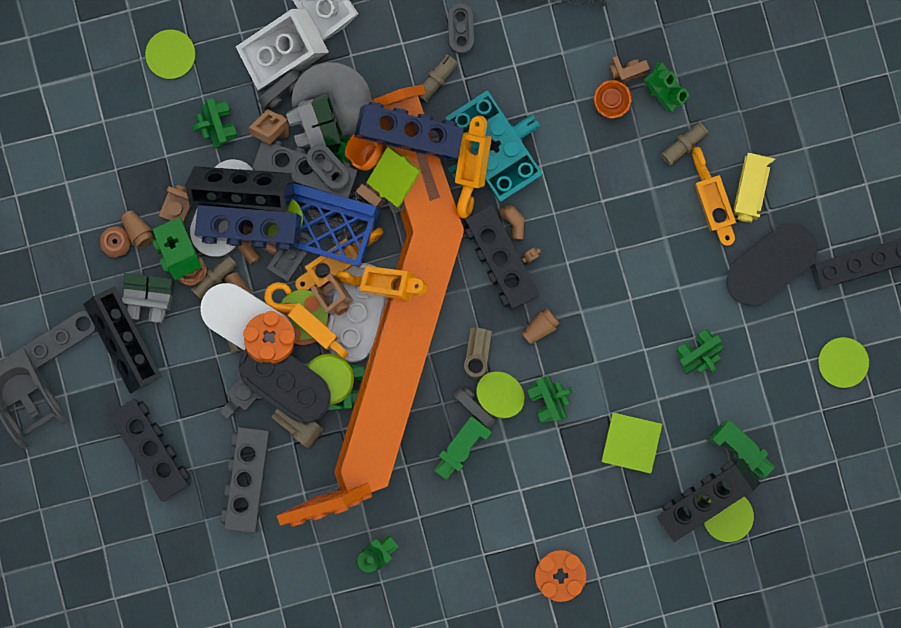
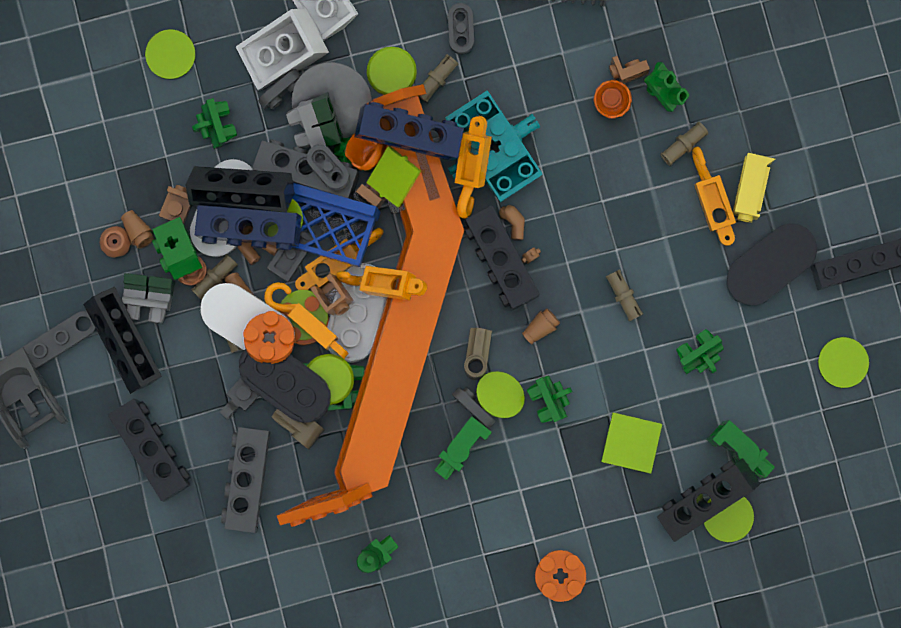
medium nougat bracket [249,109,289,145] -> none
none -> lime piece [367,47,417,95]
none -> dark tan pin [606,269,643,321]

